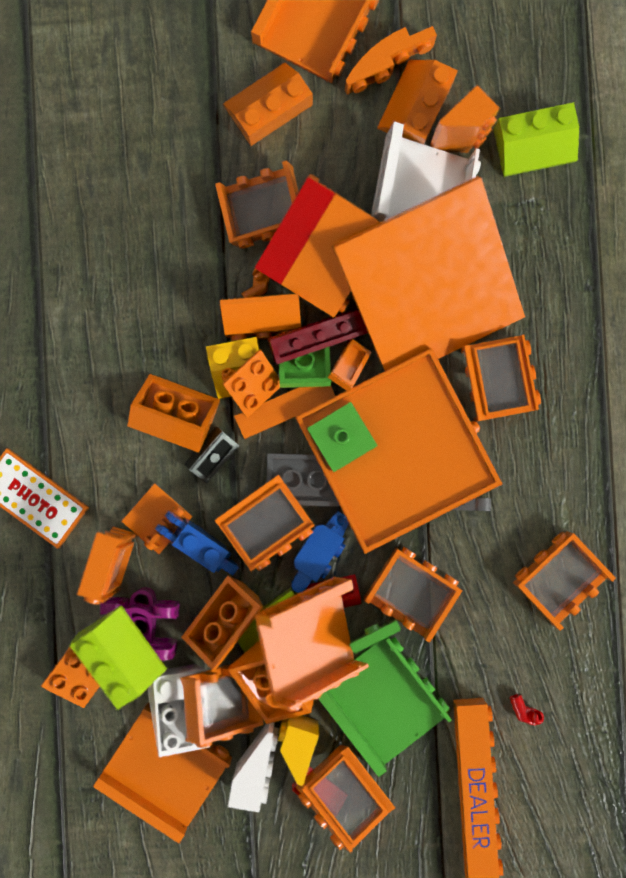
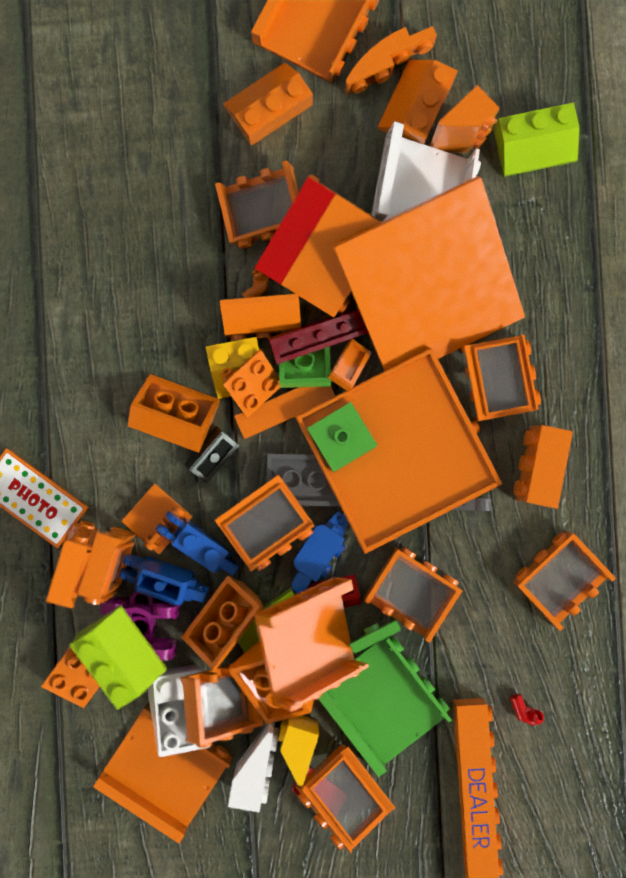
none -> orange window [46,521,100,609]
none -> blue hinge [119,554,209,605]
none -> orange brick [513,425,573,509]

